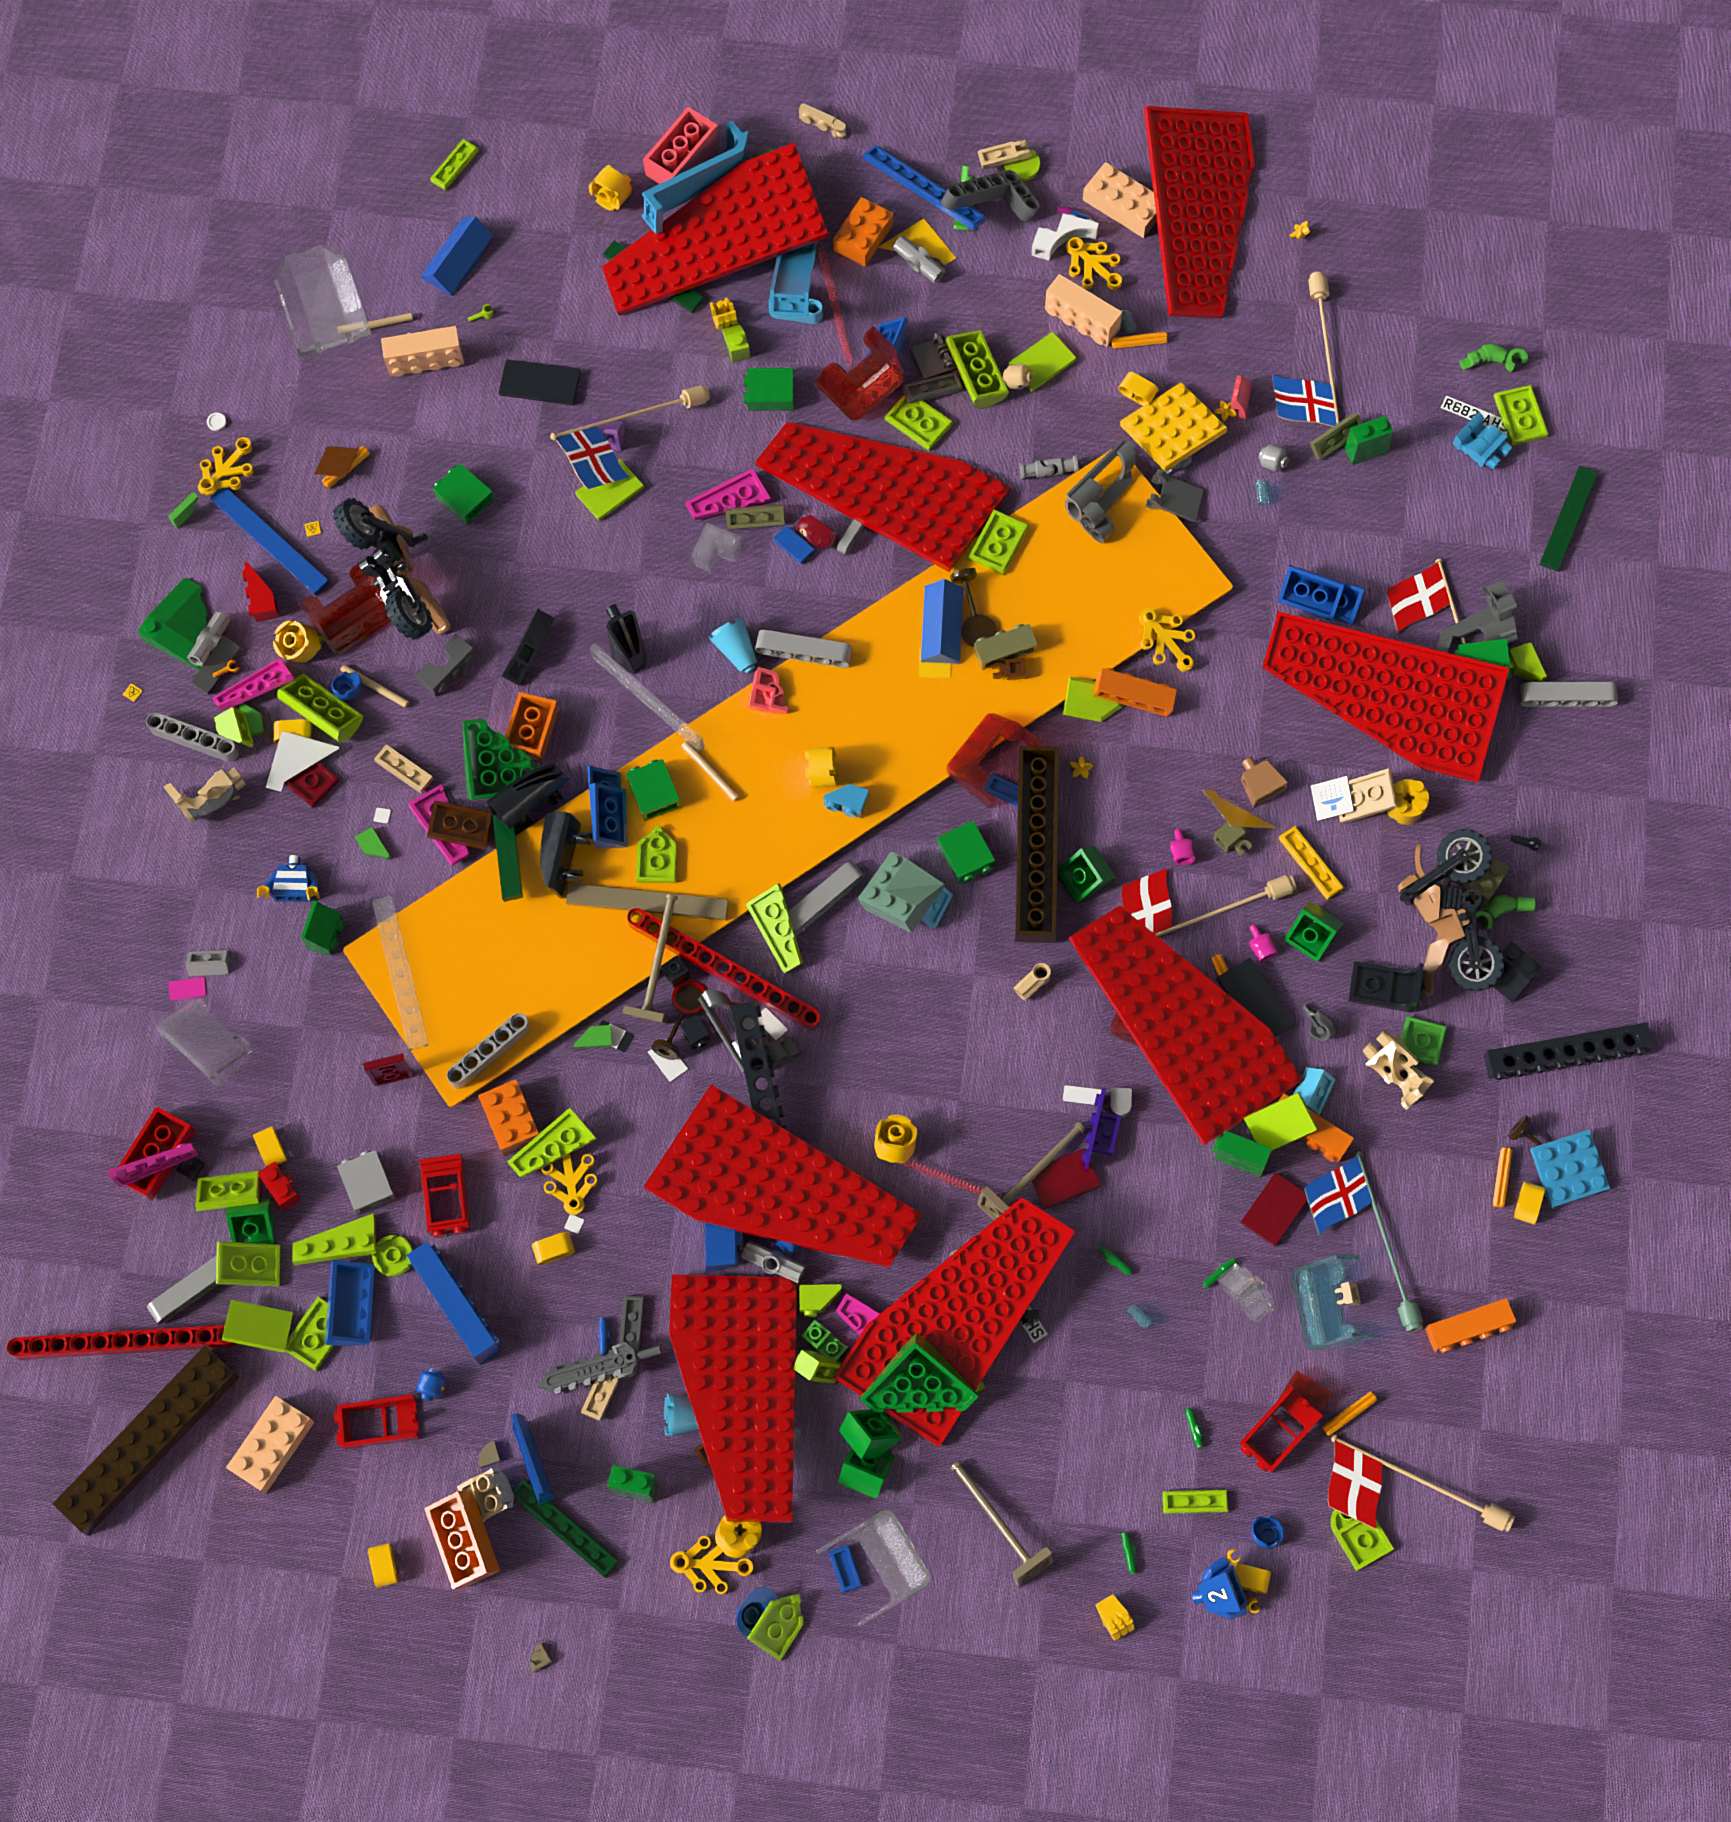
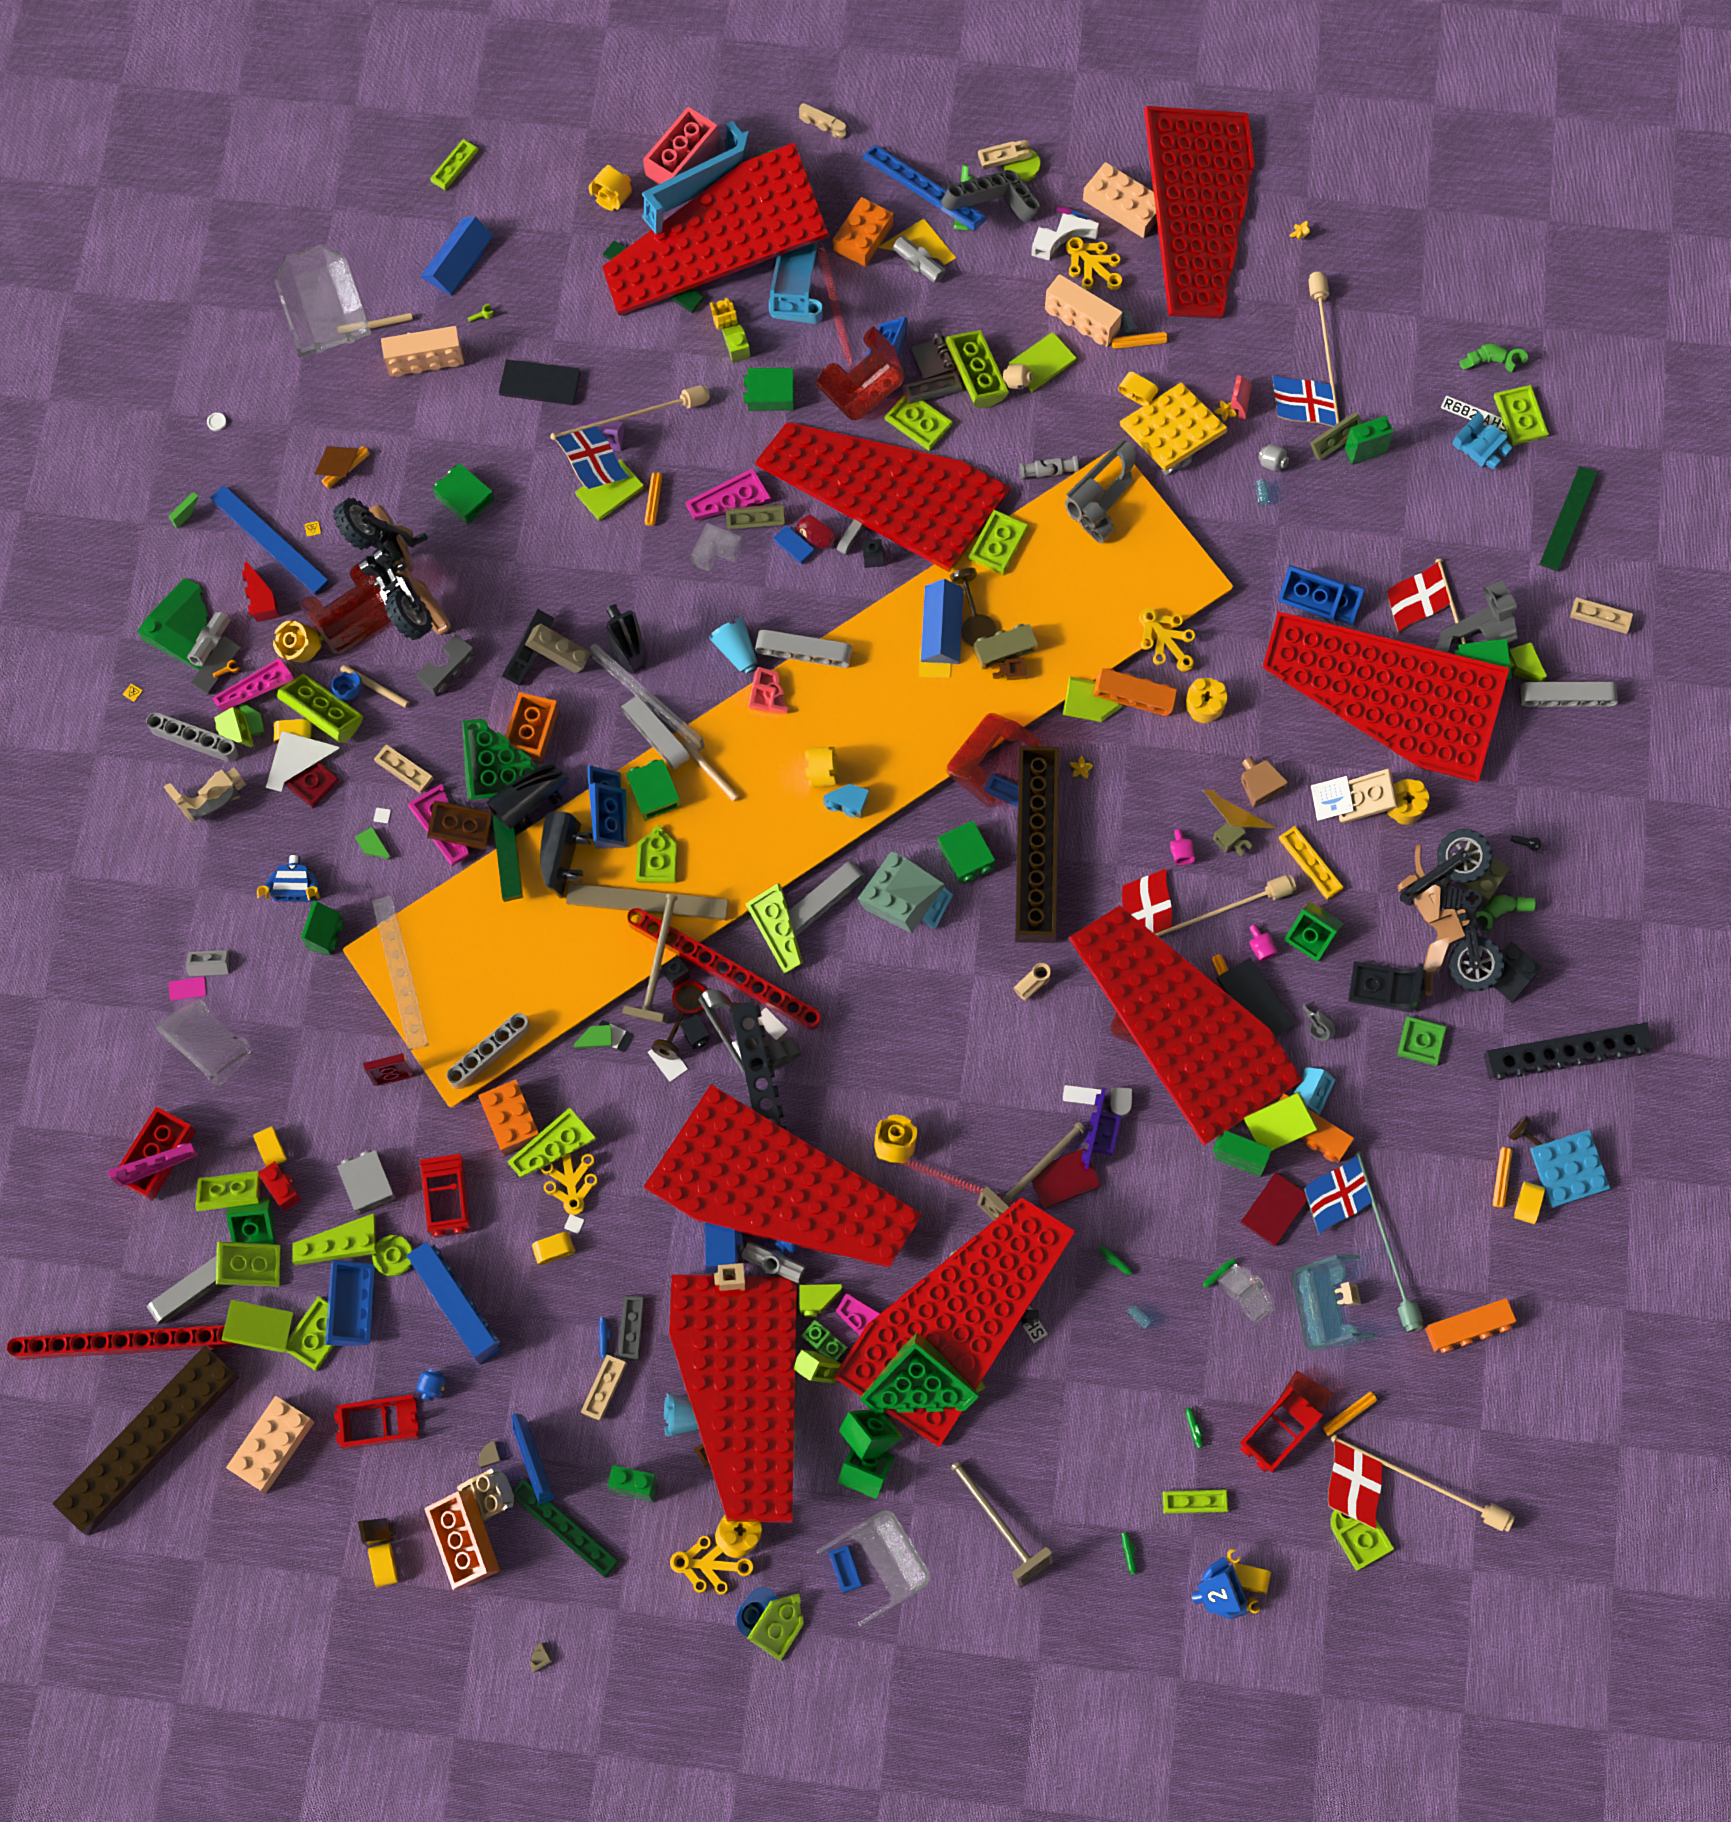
black tile [176,1157,206,1181] -> none
yellow plant [198,437,254,496] -> none
dark grey bar [538,1342,662,1395] -> none
green slope [1057,846,1116,904] -> none
yellow hand [1096,1594,1134,1641] -> none
dark grey flag [1146,469,1203,522] -> none
blue hair [1251,1516,1284,1549] -> none
tan hips [1363,1030,1435,1110] -> none
none -> dark brown slope [358,1518,396,1548]
none -> dark tan brick [525,623,591,673]
none -> light grey beam [621,696,690,770]
none -> light orange axle [645,472,662,526]
none -> tan brick [714,1263,745,1291]
none -> black brick [862,539,884,568]
none -> yellow brick [1185,678,1227,723]
none -> tan plate [1570,597,1633,634]

